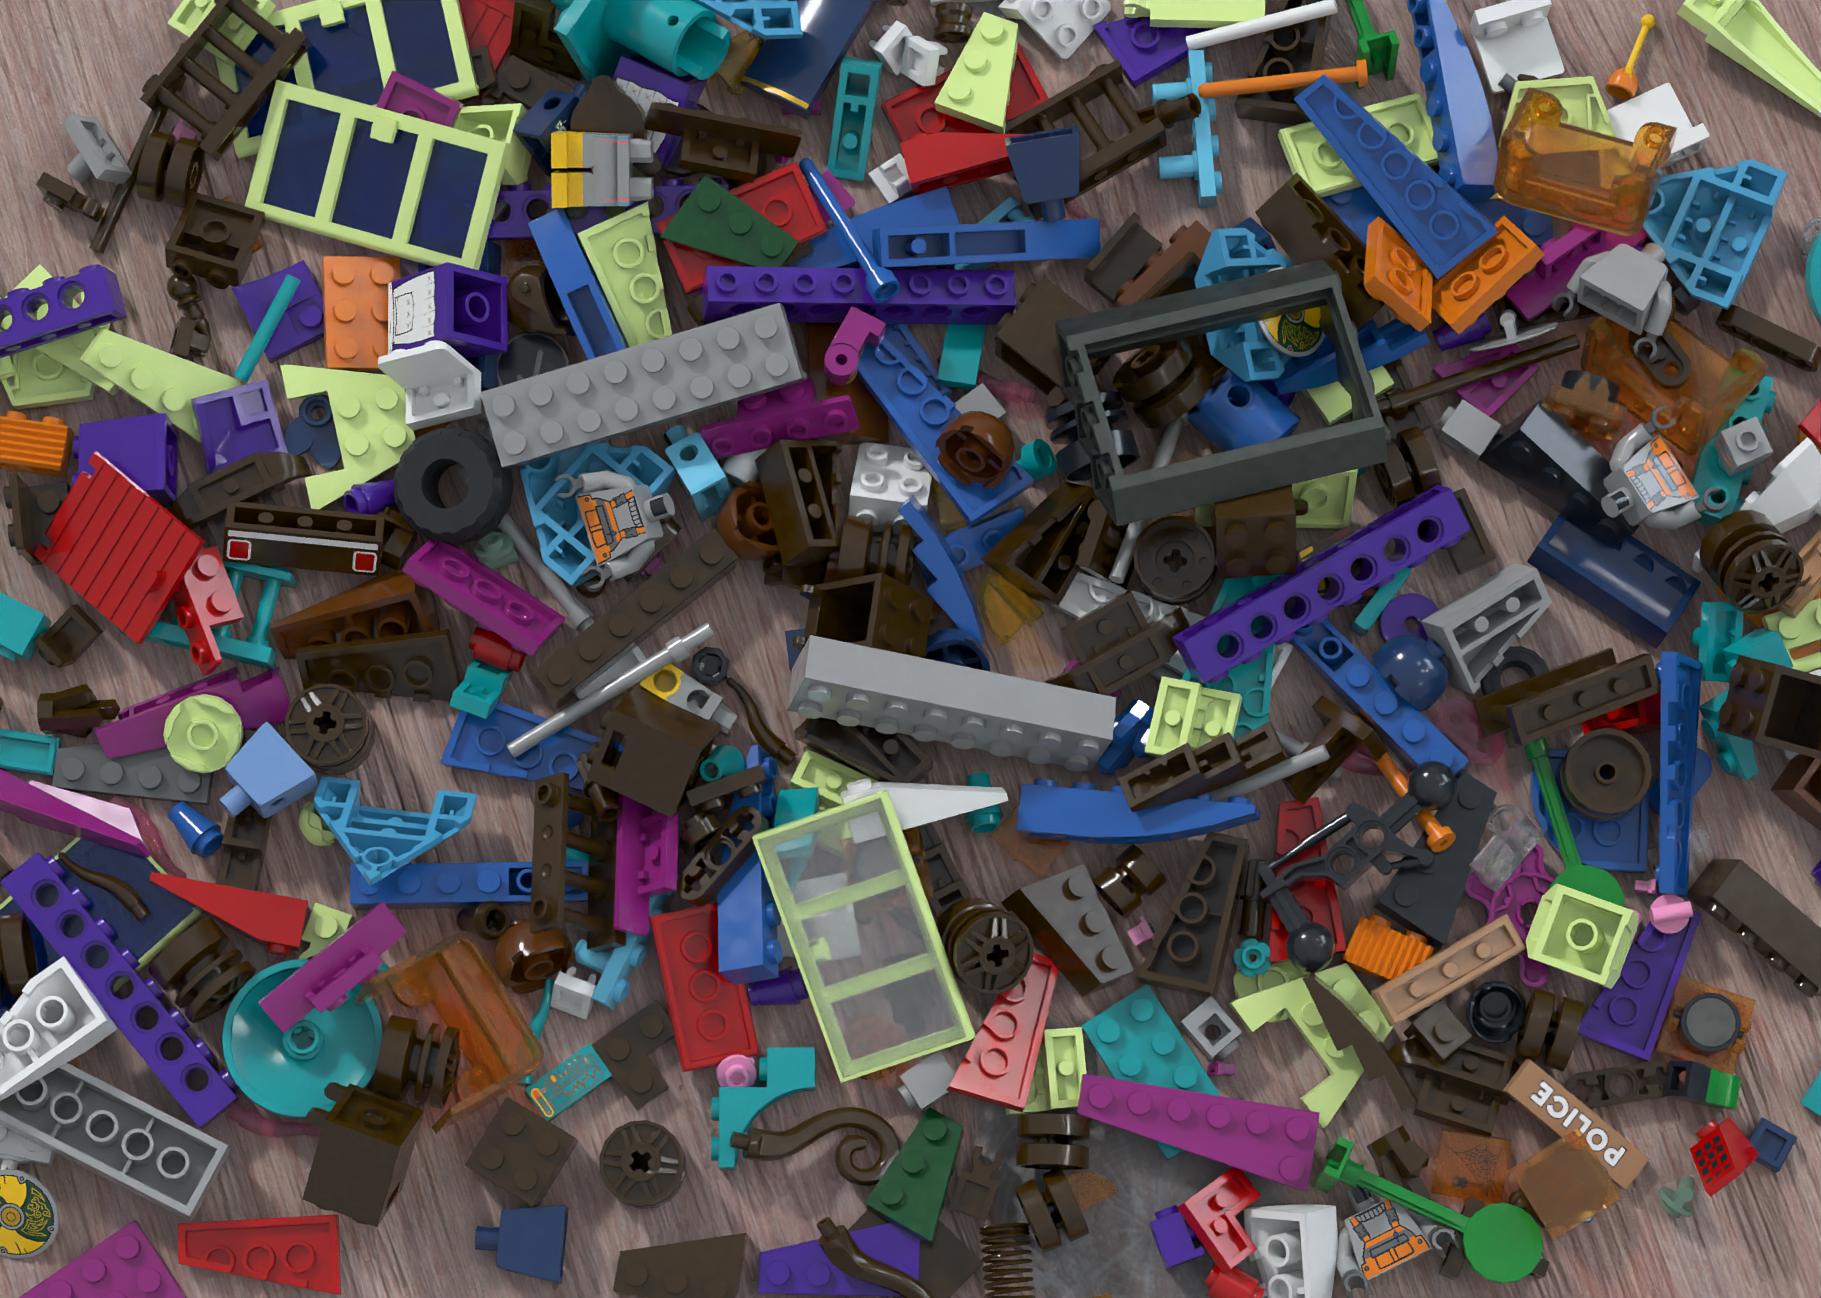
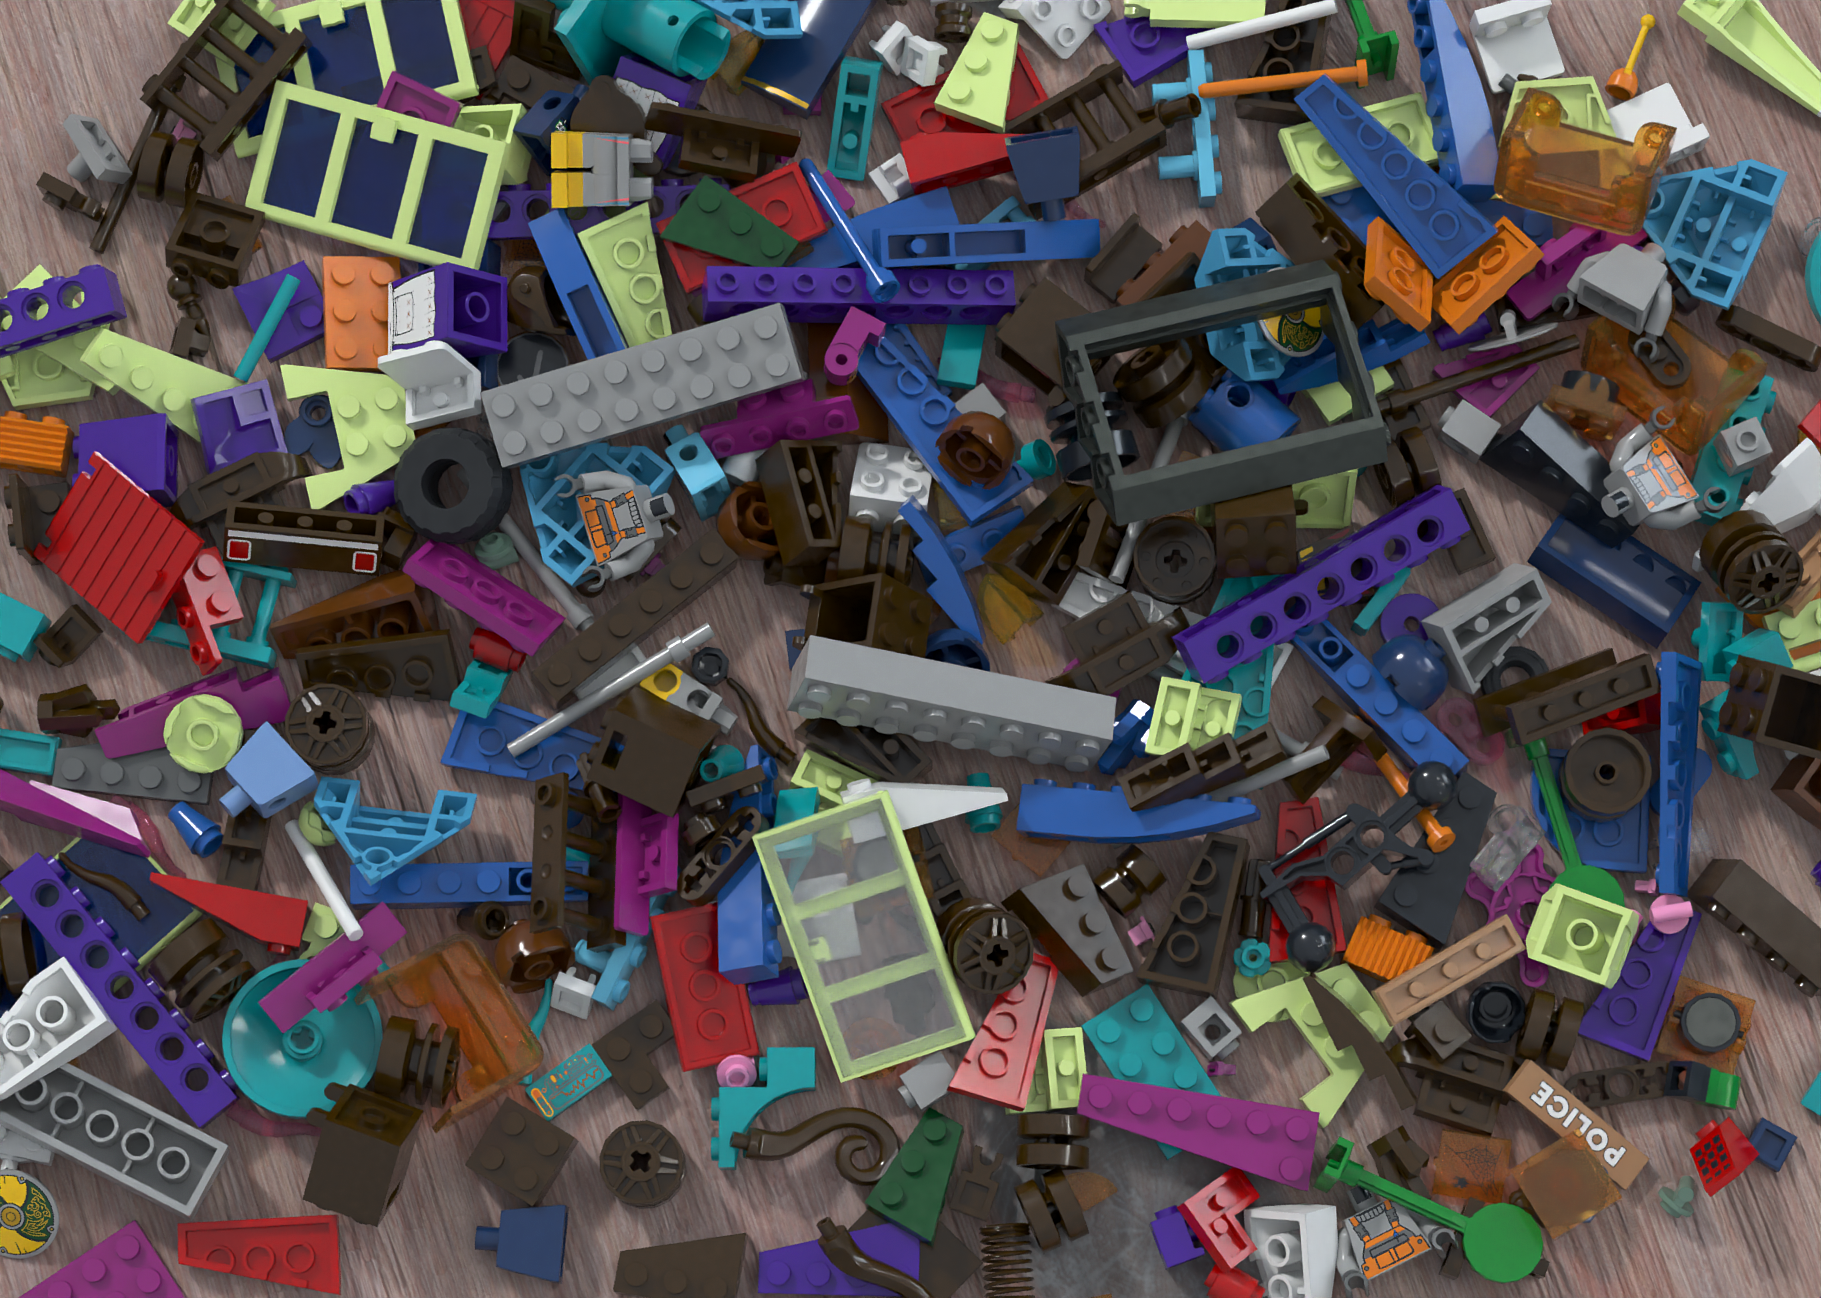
none -> white bar [285,820,363,941]

